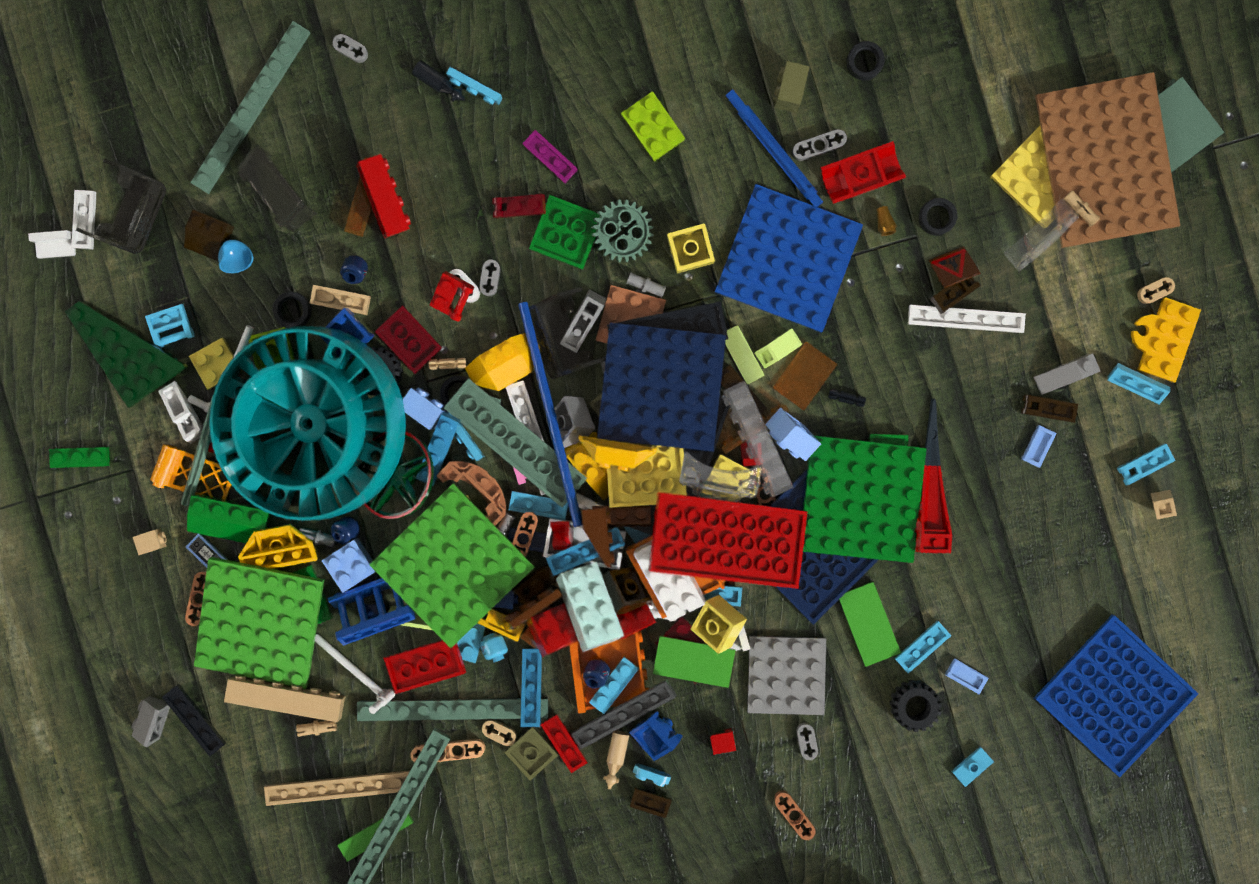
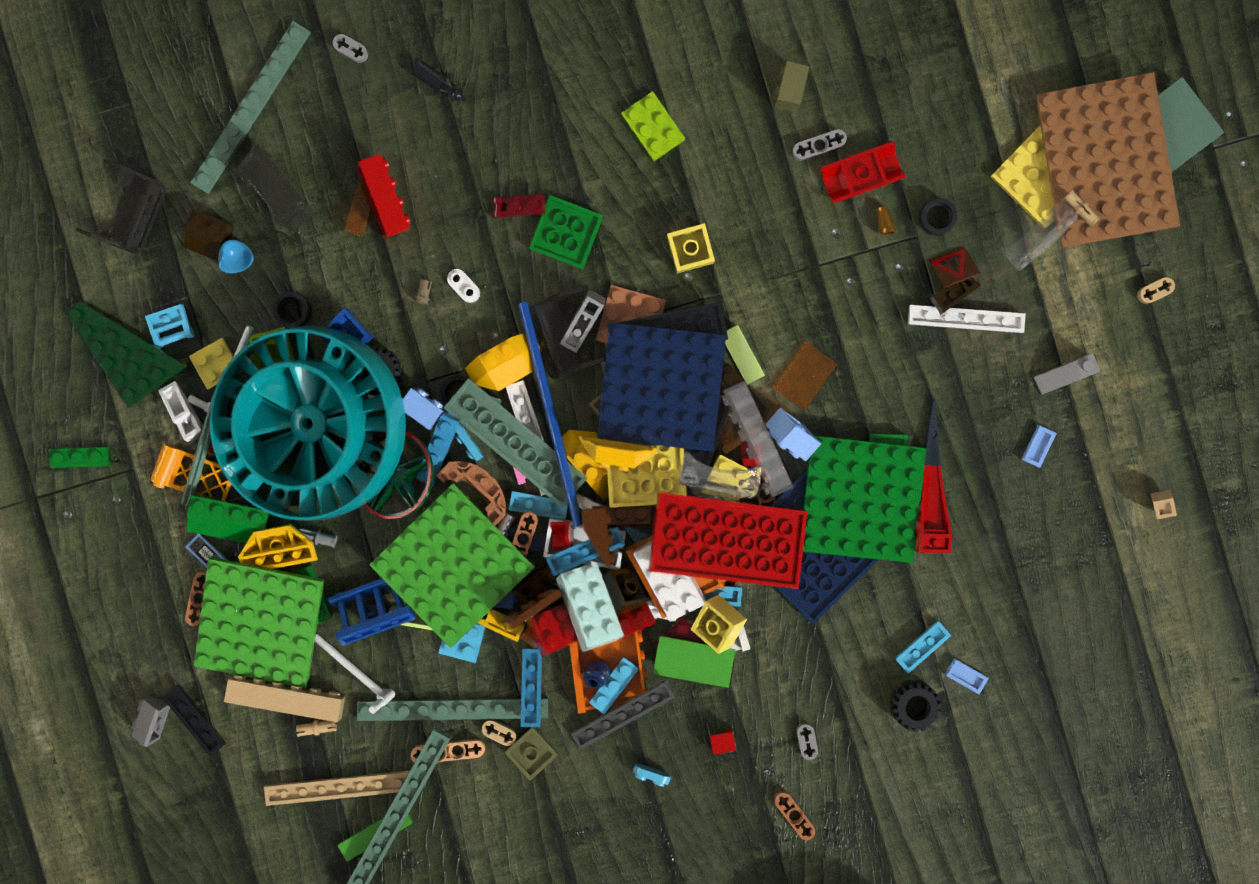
white panel [28,230,76,259] -> none
white plate [71,190,96,249] -> none
tan brick [133,529,167,555] -> none
tan plate [309,285,371,315] -> none
light blue brick [322,538,376,593] -> none
dark blue head [331,516,360,545] -> none
dark blue head [340,255,368,284] -> none
dark red plate [375,305,443,374] -> none
red tile [383,640,467,694] -> none
tan axle [428,358,466,370] -> none
red plate [429,271,474,321] -> none
medium azure plate [446,67,503,105] -> none
light grey beam [480,260,501,296] -> none
medium azure head [480,632,508,662] -> none
magenta plate [523,130,578,184] -> none
red plate [541,714,588,773] -> none
light grey slope [546,396,595,448] -> none
sand green gear [591,200,654,262] -> none
tan wheel [603,730,630,789] -> none
light grey pin [626,272,666,298] -> none
blue brick [629,712,682,761] -> none
dark brown plate [630,787,672,818] -> none
blue plate [715,184,863,333] -> none
blue piece [725,89,823,208] -> none
light grey plate [747,636,826,715] -> none
yellowish green slope [755,328,802,368] -> none
black axle [828,388,866,407] -> none
bright green tile [839,581,901,667] -> none
black tyre [846,41,885,81] -> none
medium azure plate [952,747,994,787] -> none
dark brown plate [1021,395,1078,423] -> none
blue plate [1034,614,1199,777] -> none
medium azure plate [1107,363,1170,405] -> none
medium azure plate [1117,444,1175,485] -> none
yellow plate [1131,297,1201,383] -> none
none -> dark tan pin [415,279,432,305]

